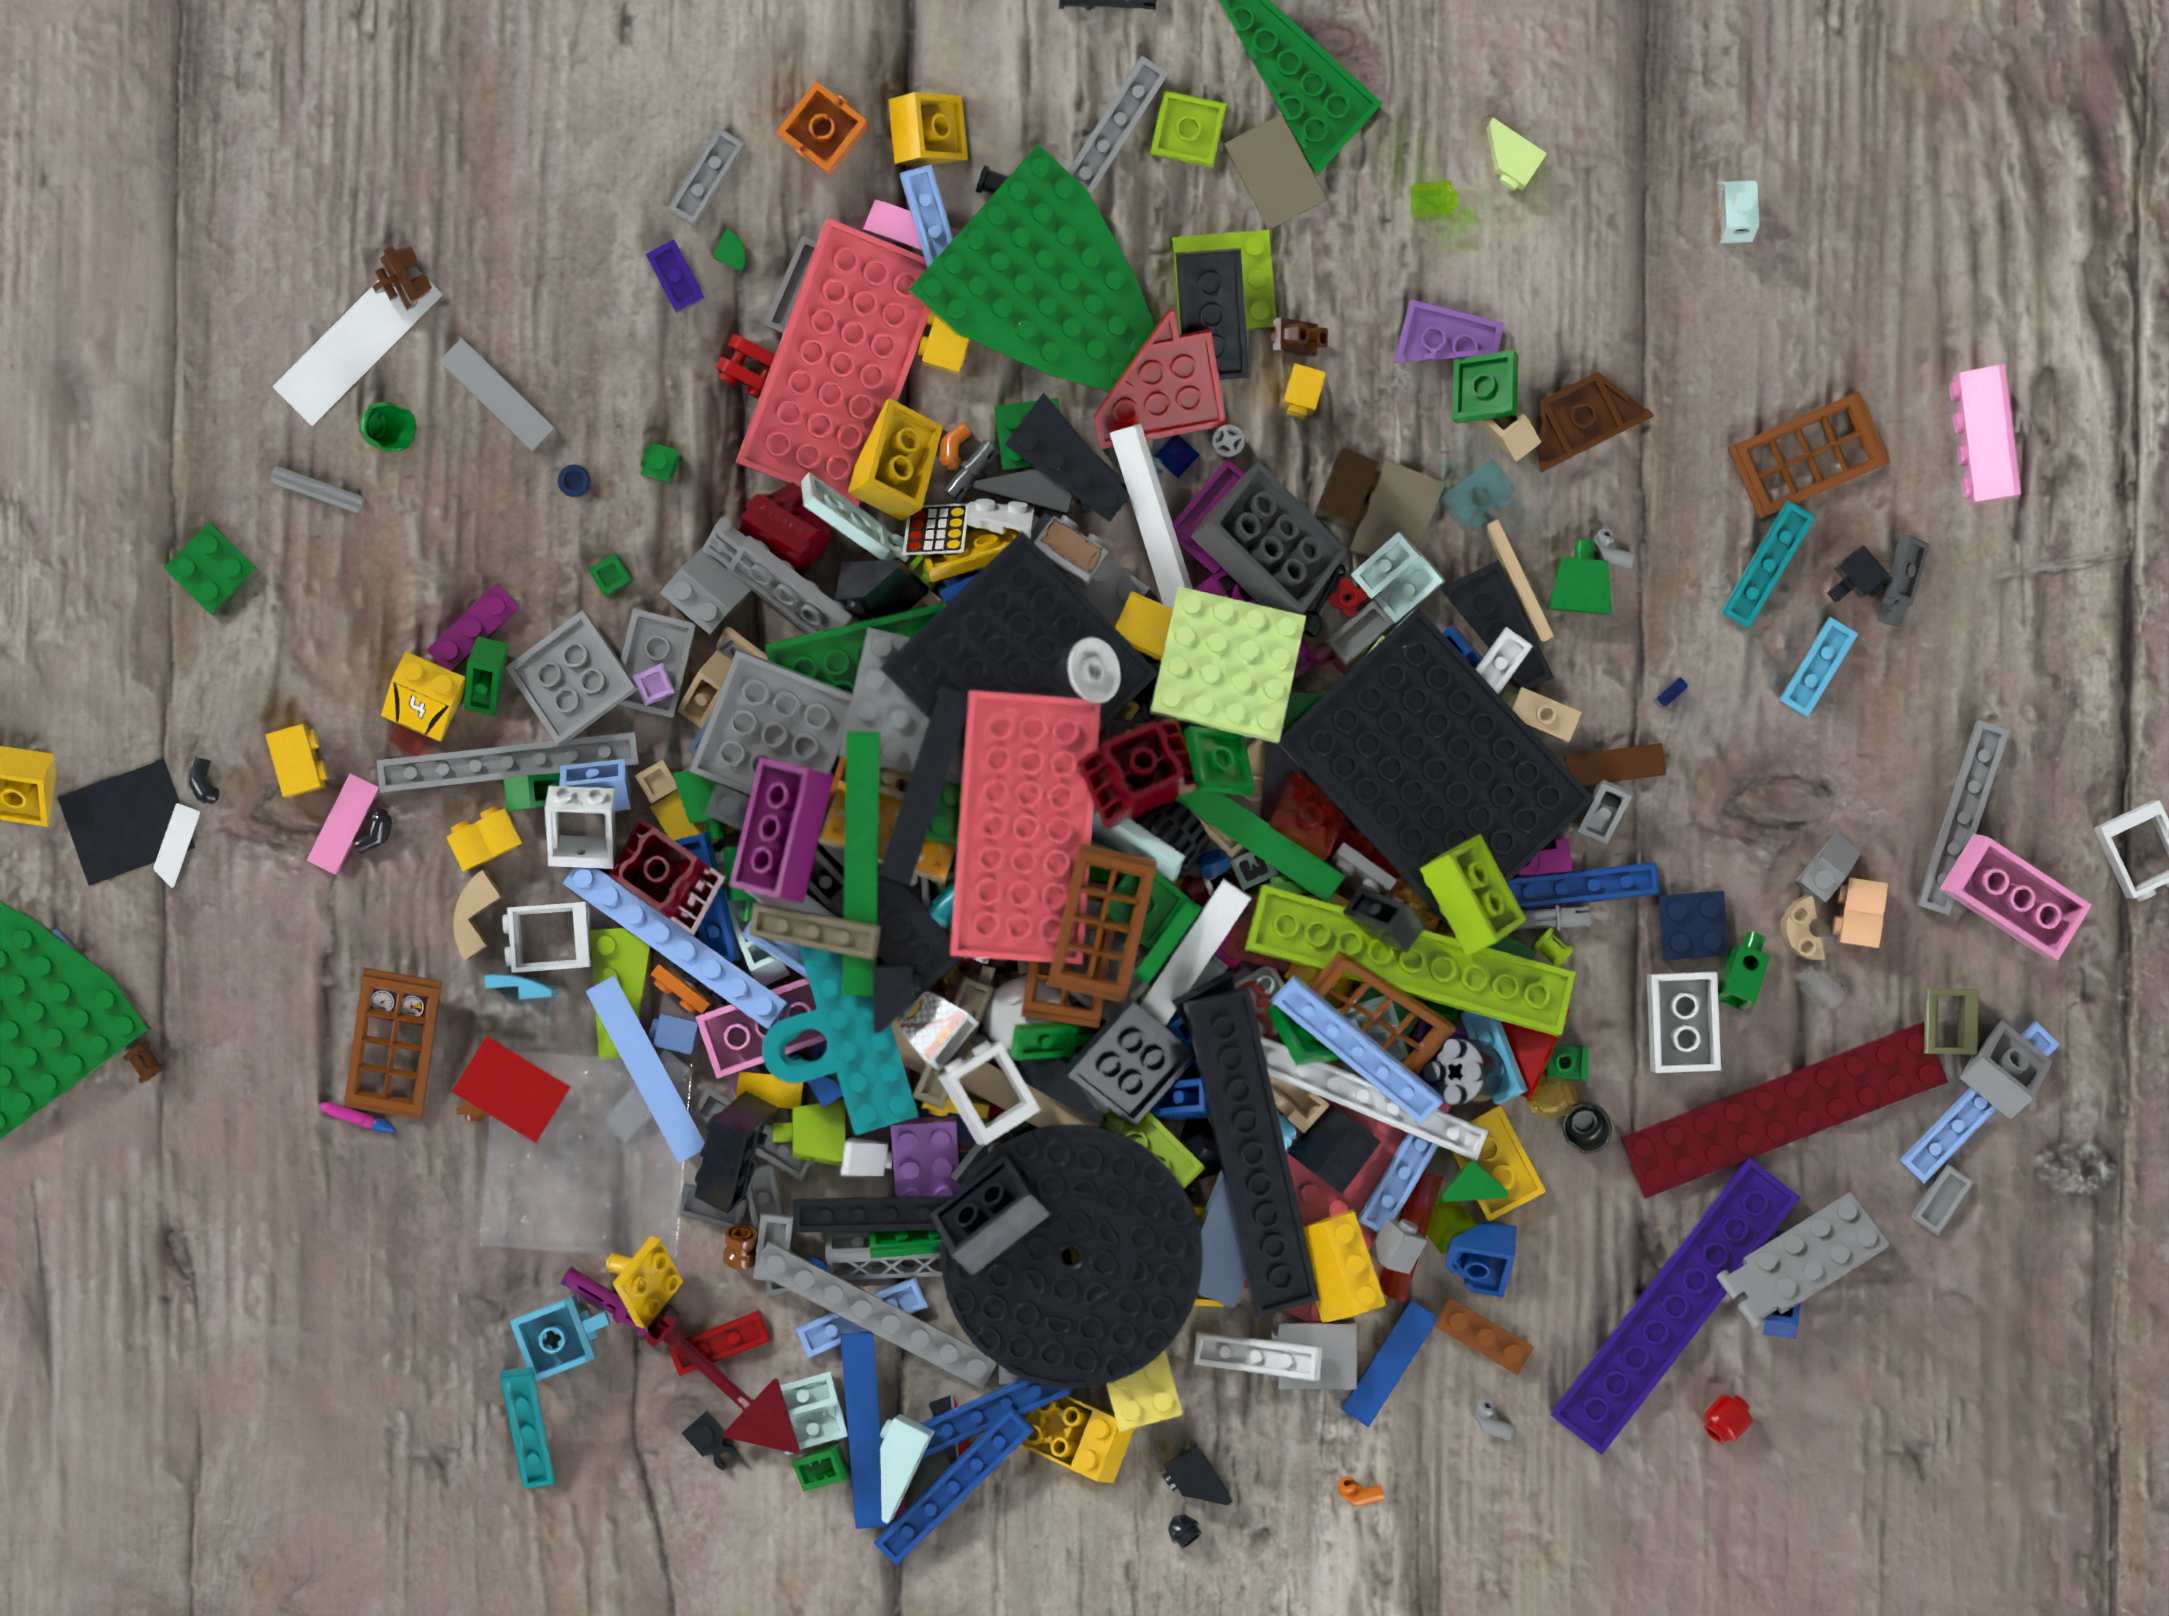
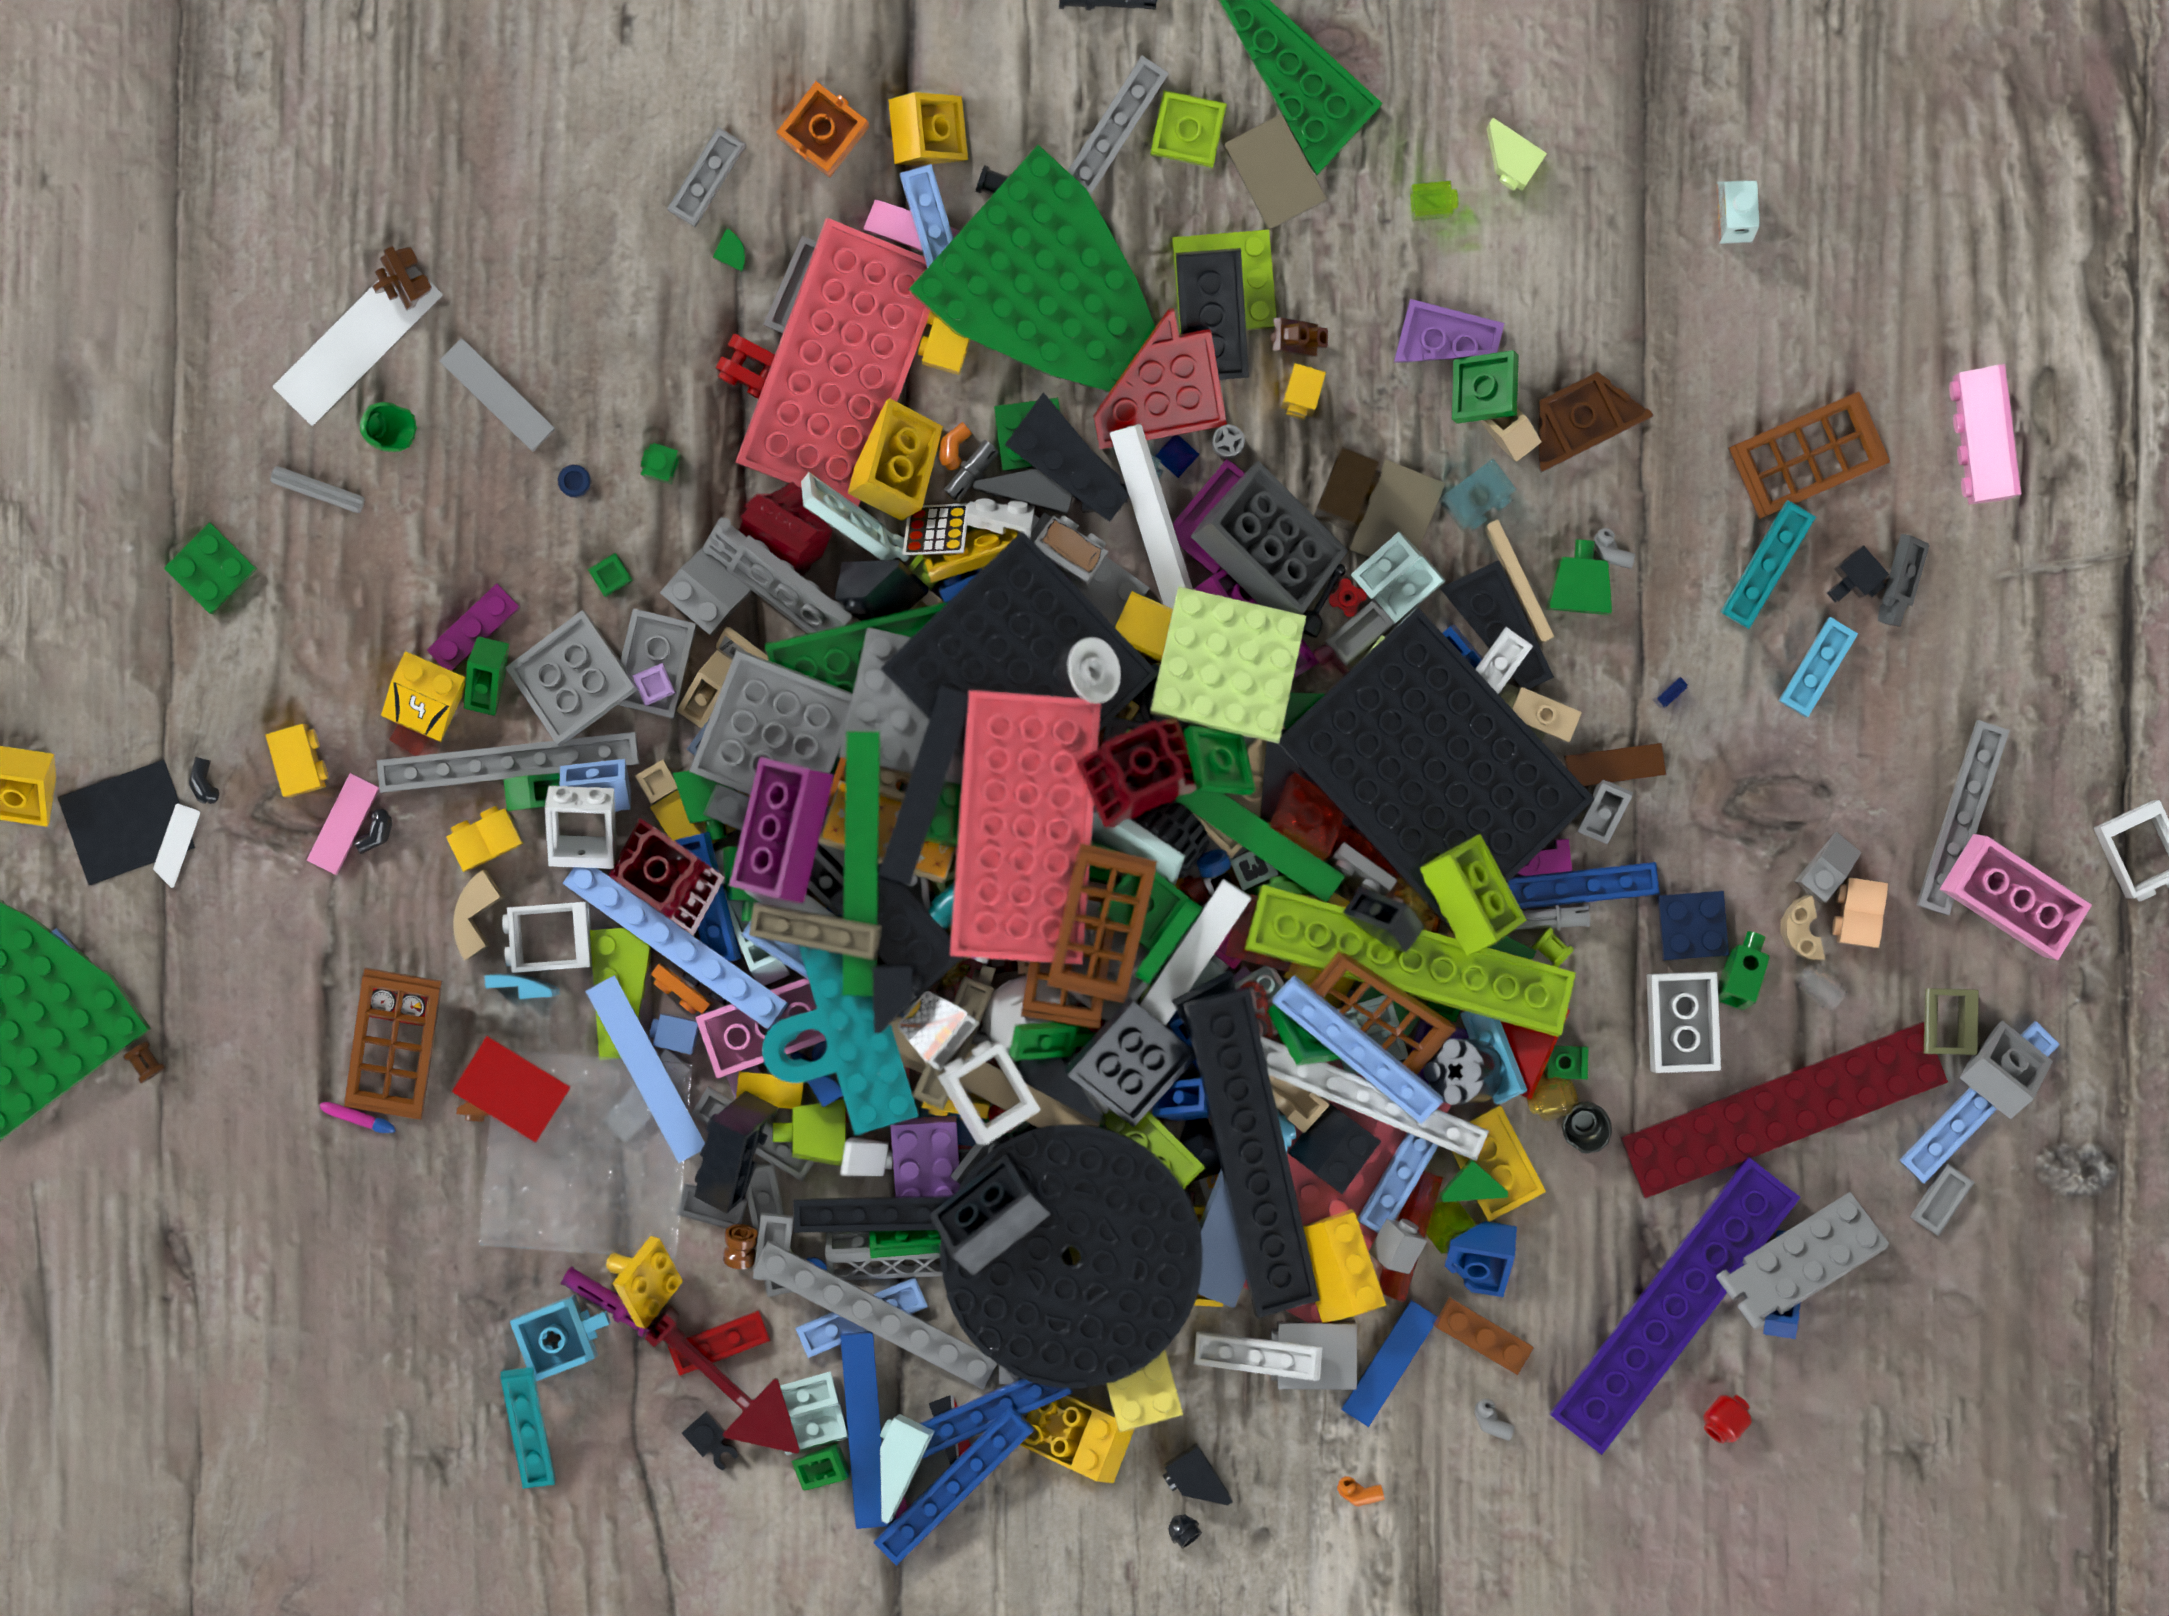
dark purple plate [646,240,705,313] -> none

